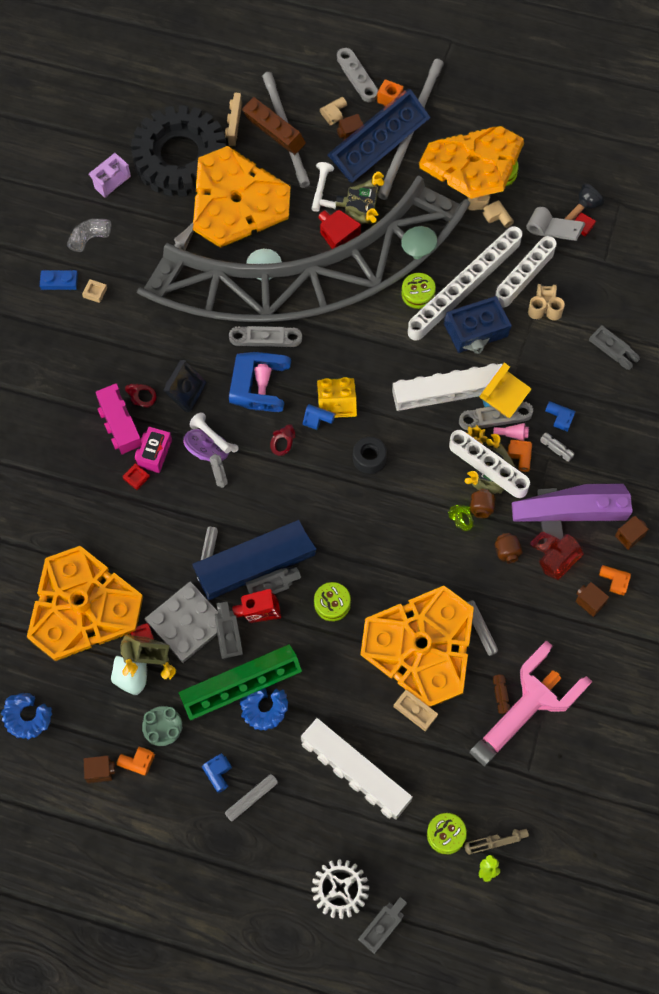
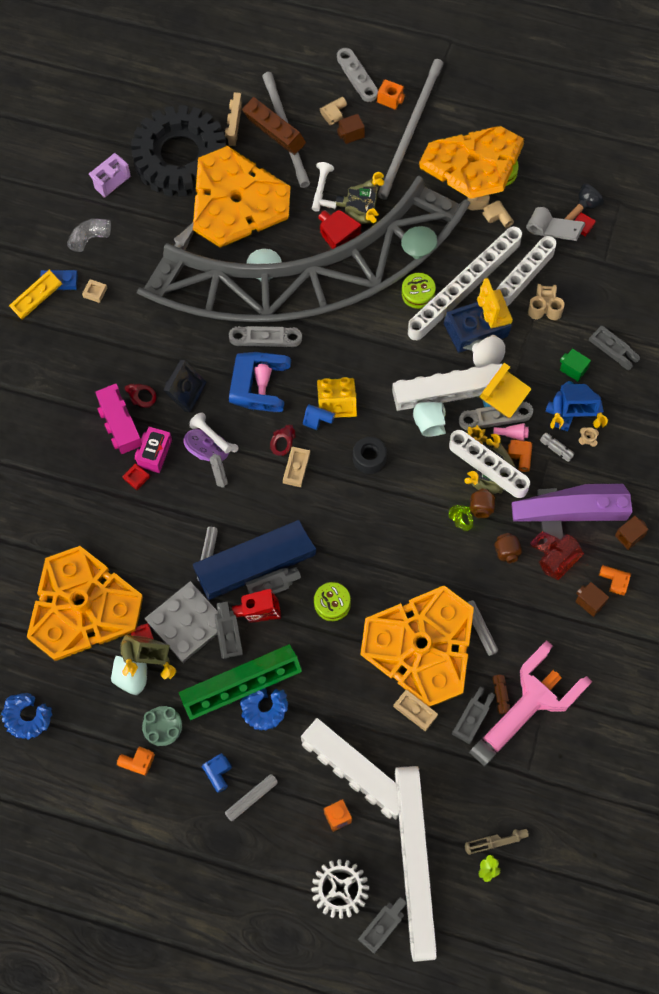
reddish brown brick [84,756,115,783] -> none
dark blue arch [327,89,430,183] -> none
lime head [427,813,467,854] -> none
none -> yellow tile [9,269,62,320]
none -> tan plate [283,447,310,487]
none -> orange brick [324,799,352,832]
none -> white beam [395,766,436,962]
none -> light aqua piece [413,402,446,437]
none -> dark grey hinge [452,687,495,744]
none -> white dish [472,335,505,368]
none -> yellow bracket [477,278,513,328]
none -> blue torso [550,381,608,429]
none -> green brick [560,348,591,382]
none -> tan plate [579,428,599,447]

